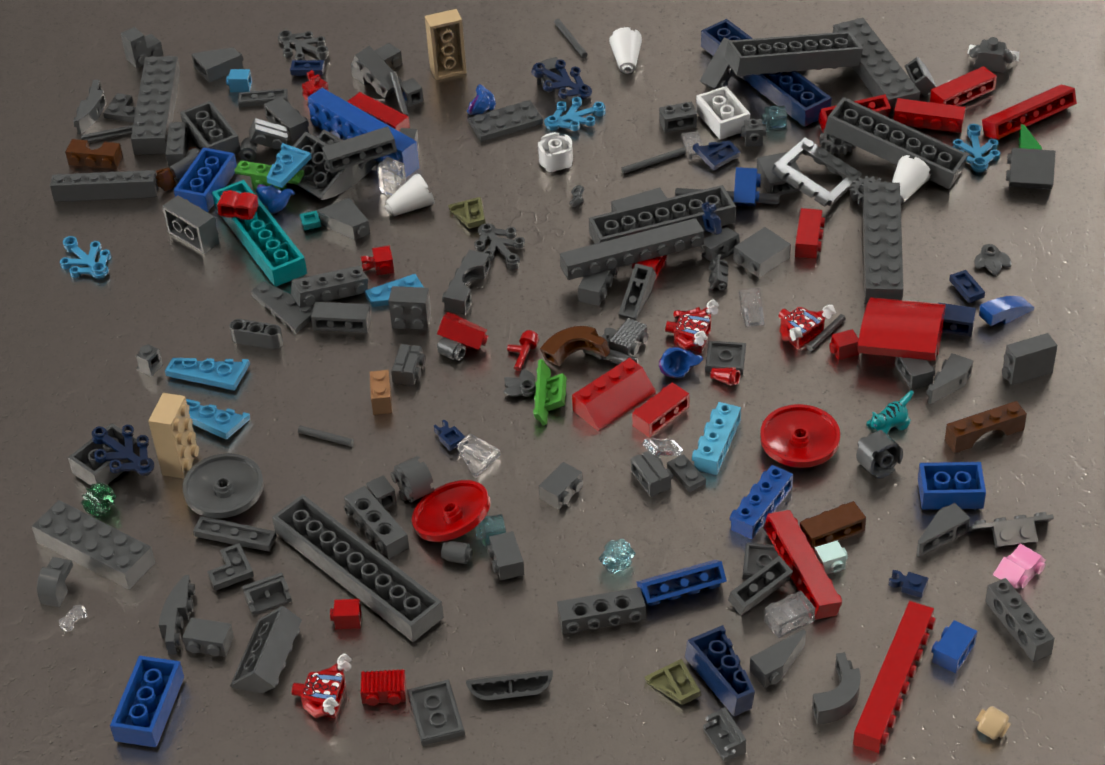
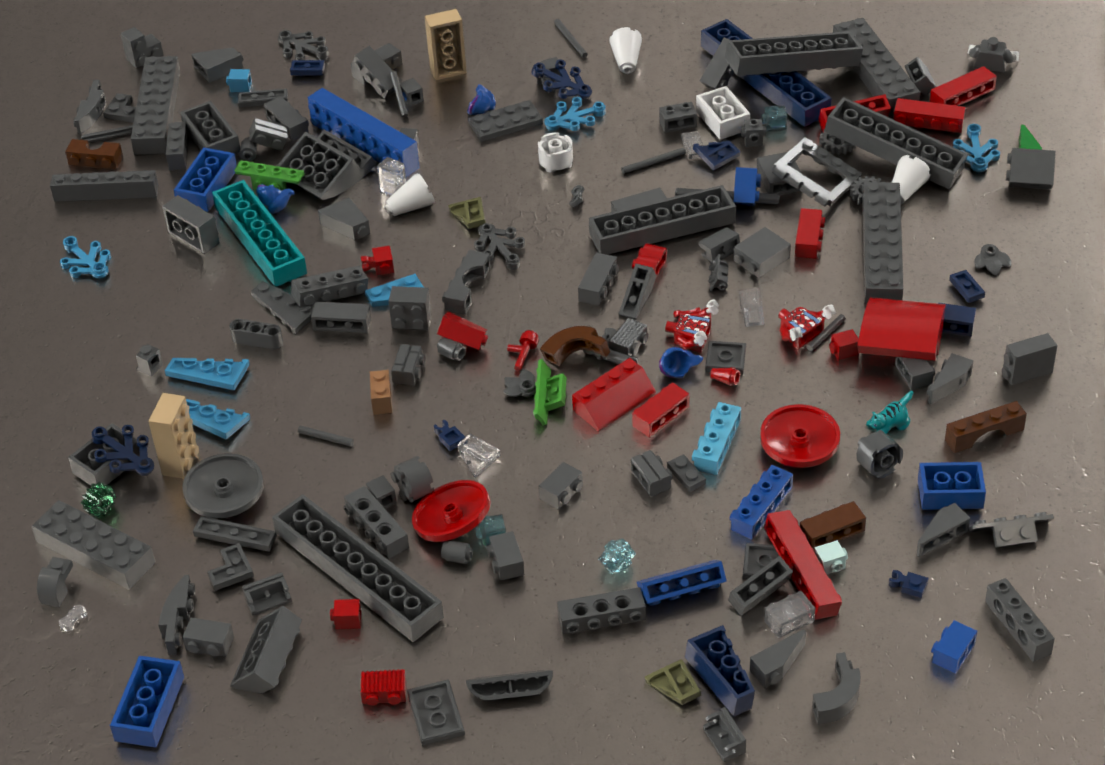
piece [156,147,201,191] -> none
red brick [217,190,259,220] -> none
dark azure wing [267,143,312,188] -> none
torso [292,654,352,719] -> none
teal plate [299,210,321,230] -> none
red brick [302,70,329,100] -> none
dark grey brick [322,126,397,173] -> none
red brick [347,92,410,132] -> none
dark grey brick [560,218,704,280] -> none
clear tile [642,438,683,456] -> none
dark blue plate [702,201,722,235] -> none
red brick [853,601,936,753] -> none
tan head [976,706,1011,740] -> none
blue slope [979,296,1034,326] -> none
red brick [982,84,1077,140] -> none
bright pink brick [993,543,1046,588] -> none

